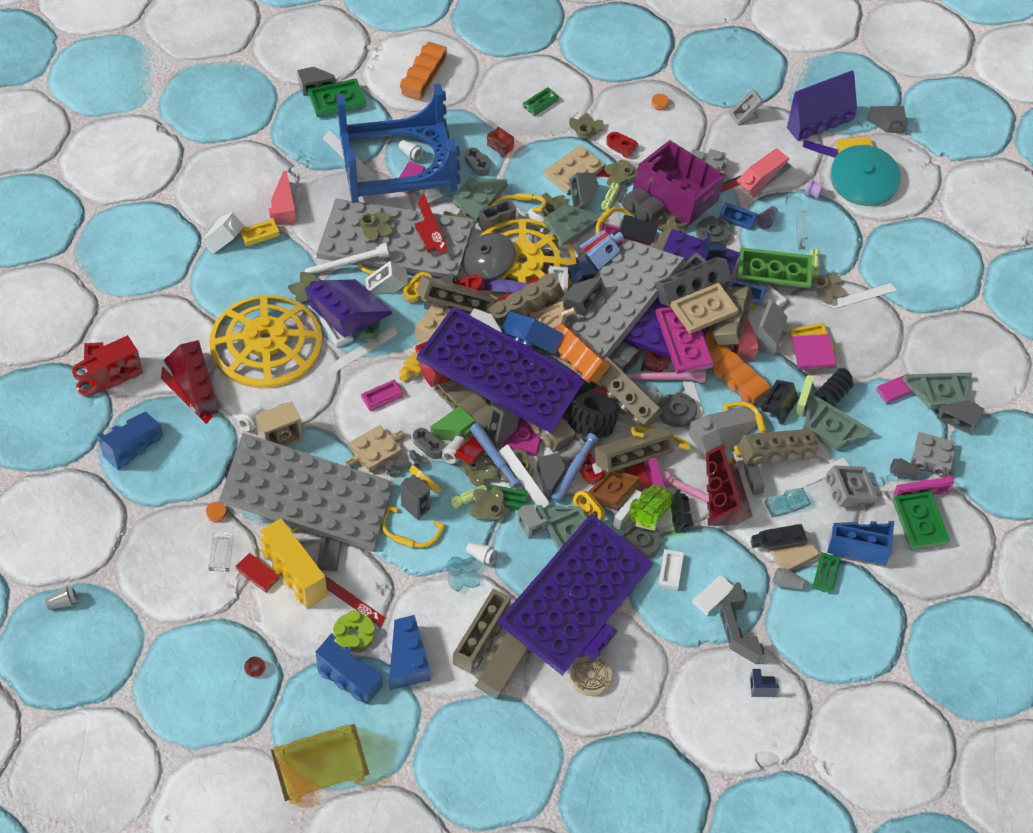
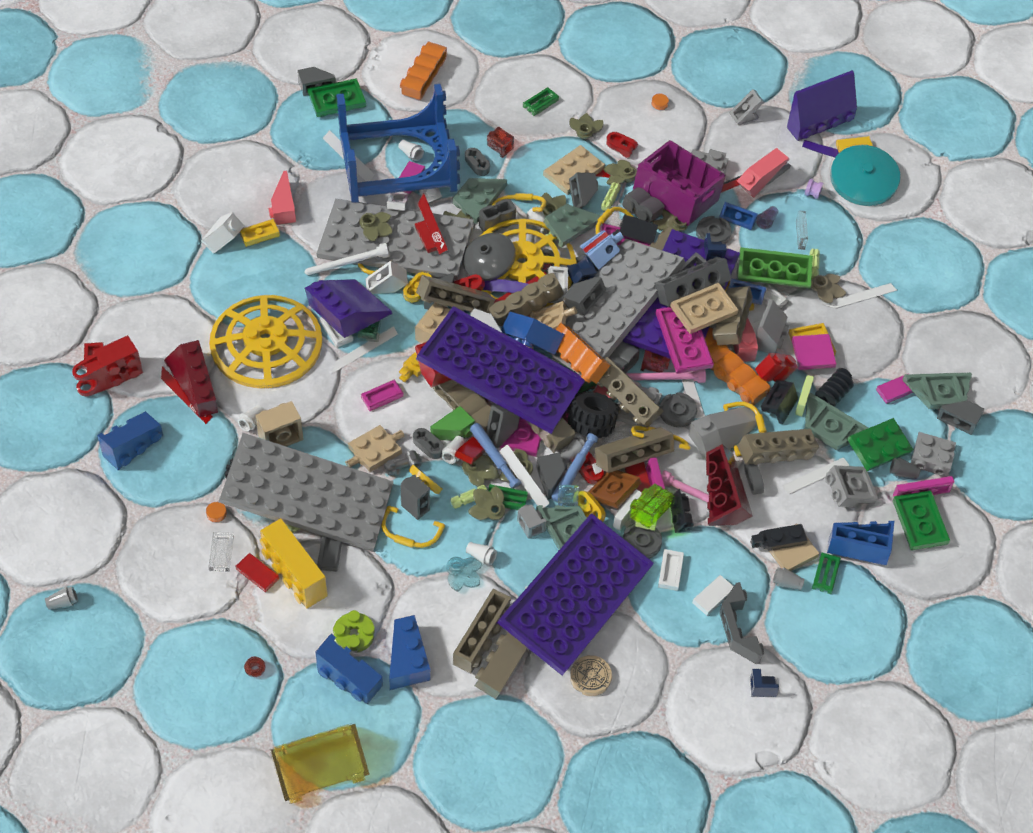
olive plate [288,272,319,302] -> none
red sticker [325,575,385,627] -> none
dark purple slope [578,623,618,661] -> none
clear light blue slope [764,487,811,518] -> none
dark grey slope [867,106,907,133] -> none
none -> white tile [387,193,409,211]
none -> clear light blue tile [558,485,579,507]
none -> red brick [755,353,798,382]
none -> green plate [847,418,914,471]

